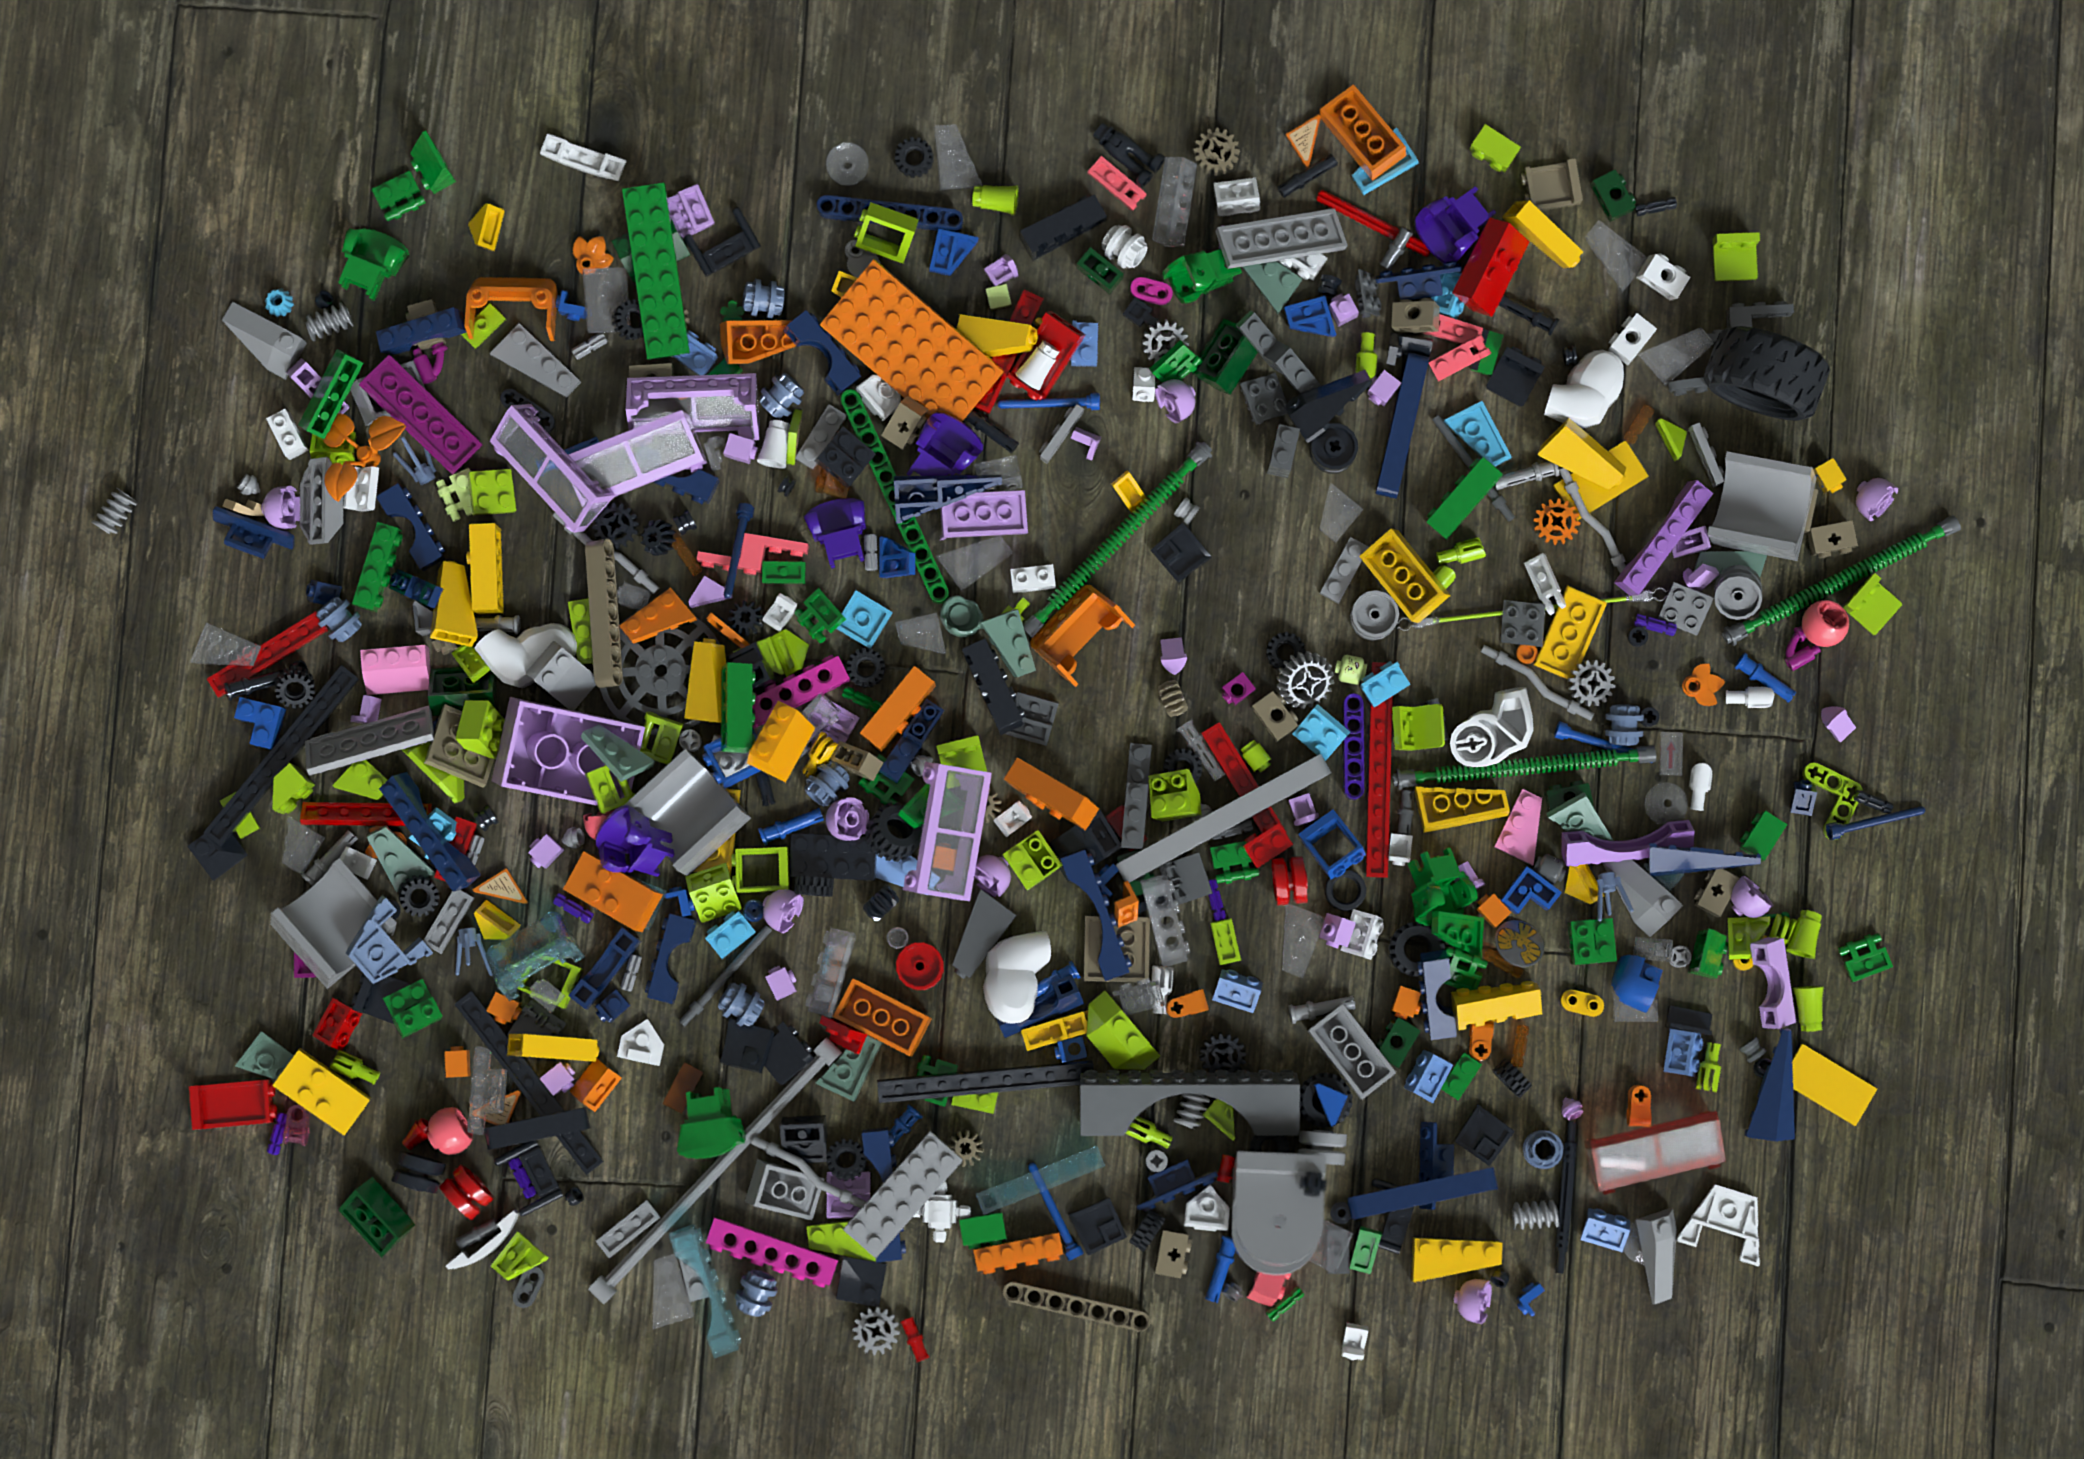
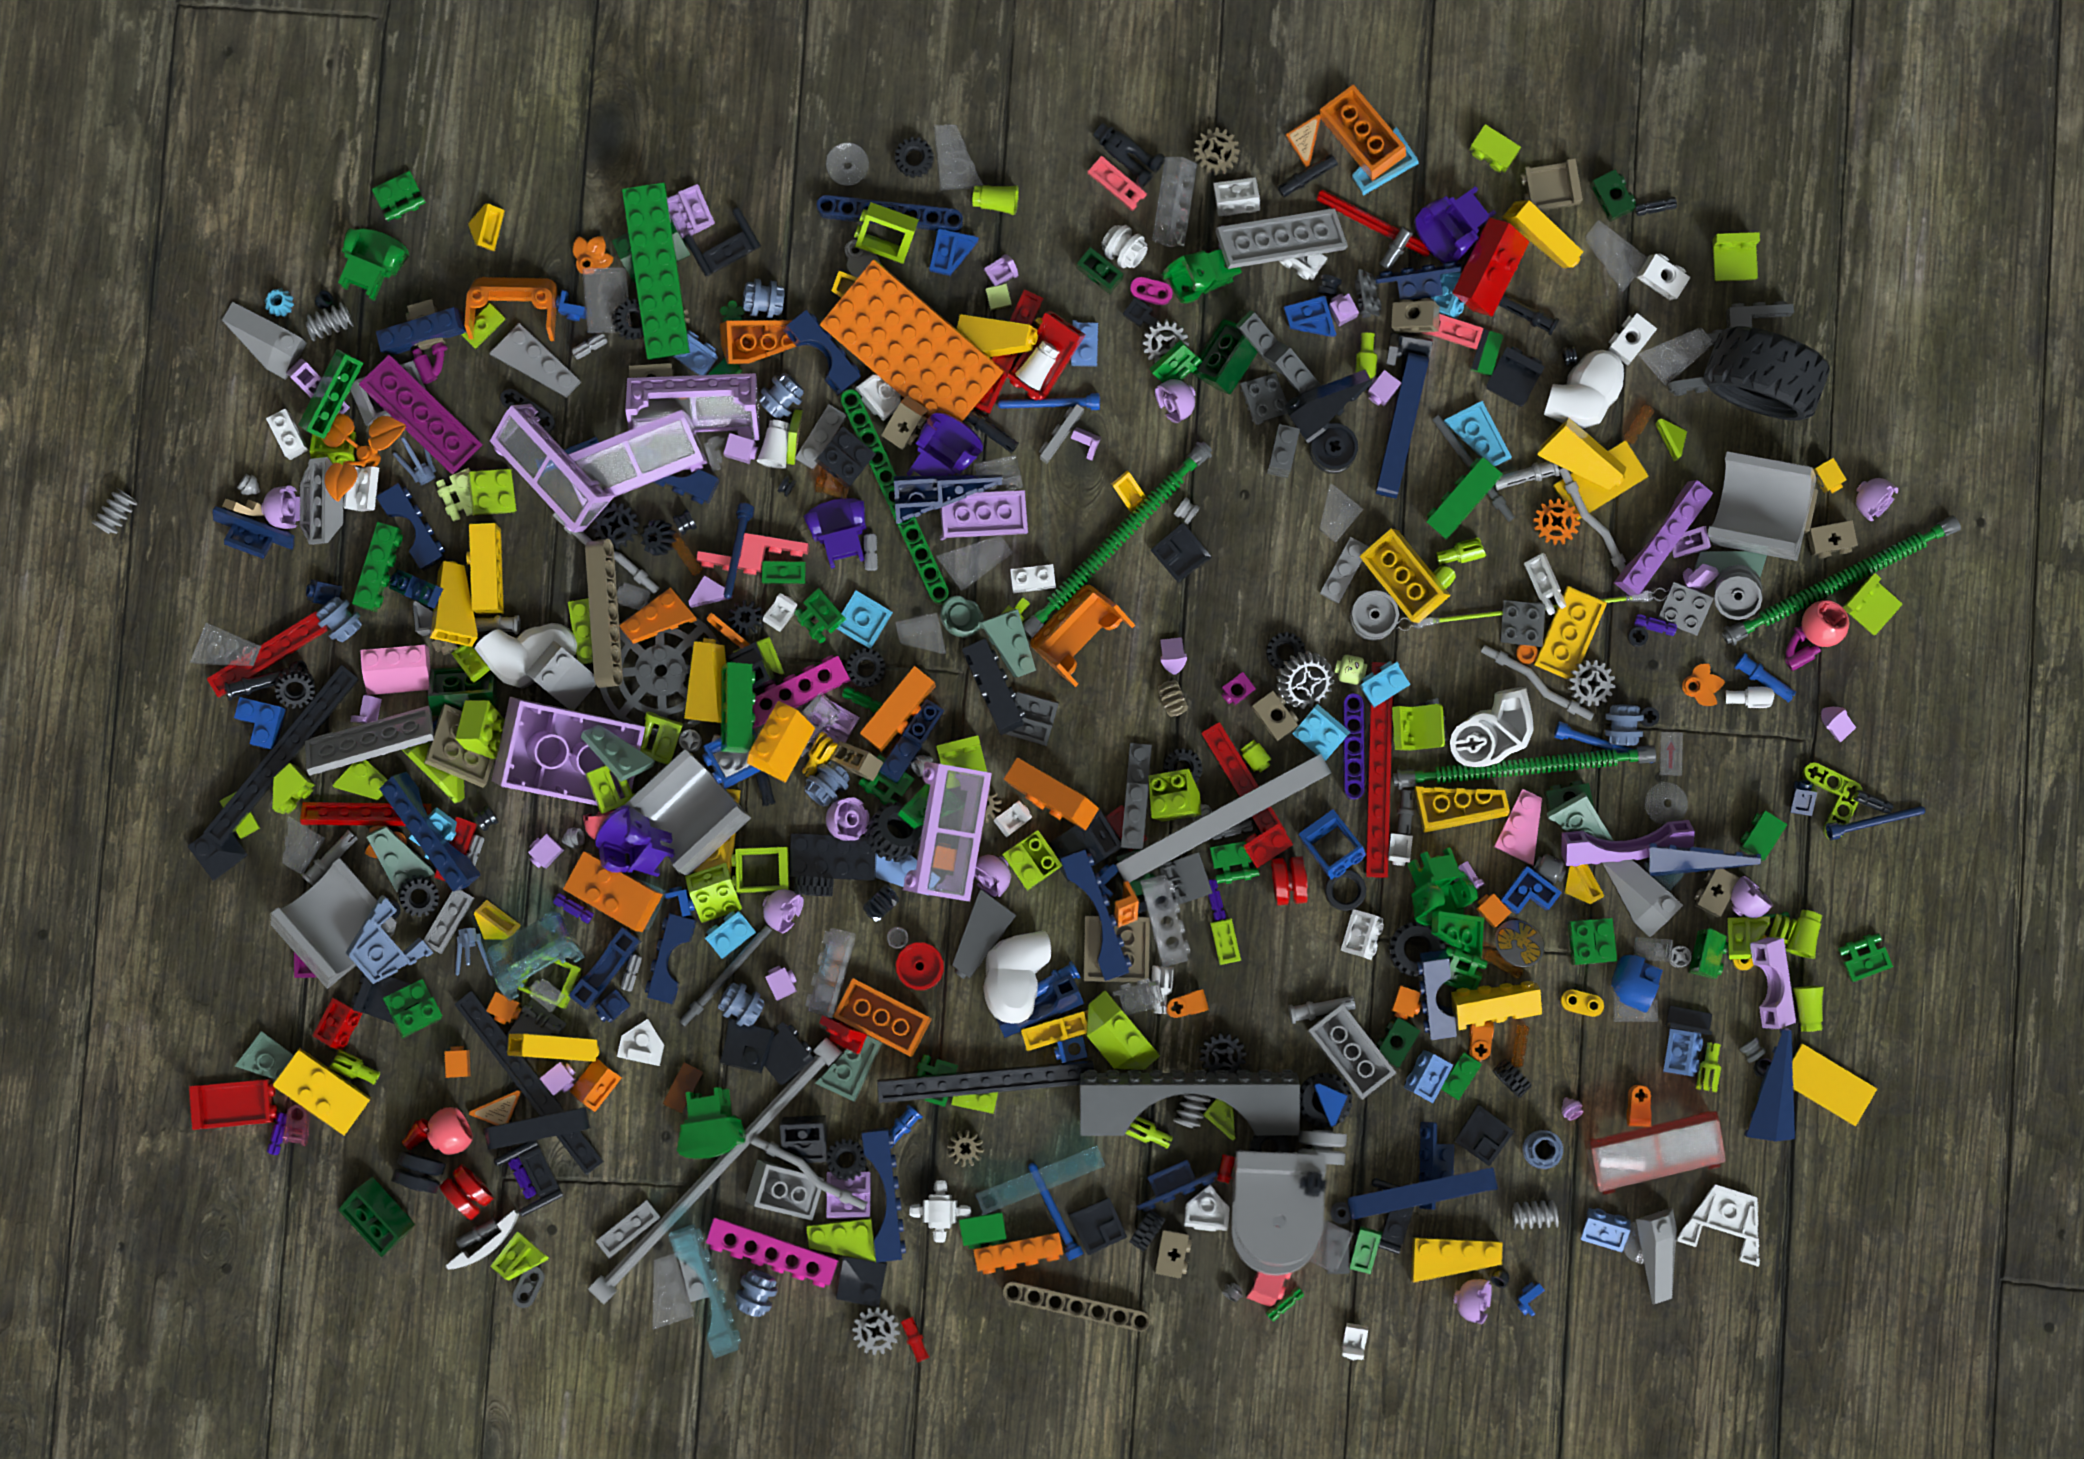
white bracket [340,846,377,880] -> none
green slope [410,131,456,194] -> none
clear bracket [467,1046,507,1135] -> none
tile [473,868,528,904] -> none
white slope [540,134,626,181] -> none
black hinge [565,1187,584,1206] -> none
dark blue tile [743,899,764,922] -> none
blue pin [758,808,824,846] -> none
lime slope [770,629,809,677] -> none
light grey plate [843,1131,963,1258] -> none
blue wing [879,536,915,578] -> none
black wedge [1020,194,1107,261] -> none
white bracket [1133,367,1155,402] -> none
light grey wheel [1146,1150,1168,1172] -> none
clear pin [1176,719,1225,782] -> none
blue pin [1205,1235,1236,1303] -> none
medium blue bracket [1212,969,1263,1013] -> none
sand green wing [1242,261,1302,315] -> none
clear wing [1282,903,1325,978] -> none
lavender tile [1288,793,1319,826] -> none
lavender brick [1319,913,1356,948] -> none
coral plate [1429,334,1491,382] -> none
black axle [1555,1121,1577,1274] -> none
sand blue plant [1597,872,1634,921] -> none
light grey plate [1688,423,1725,488] -> none
white arm [1689,763,1712,811] -> none

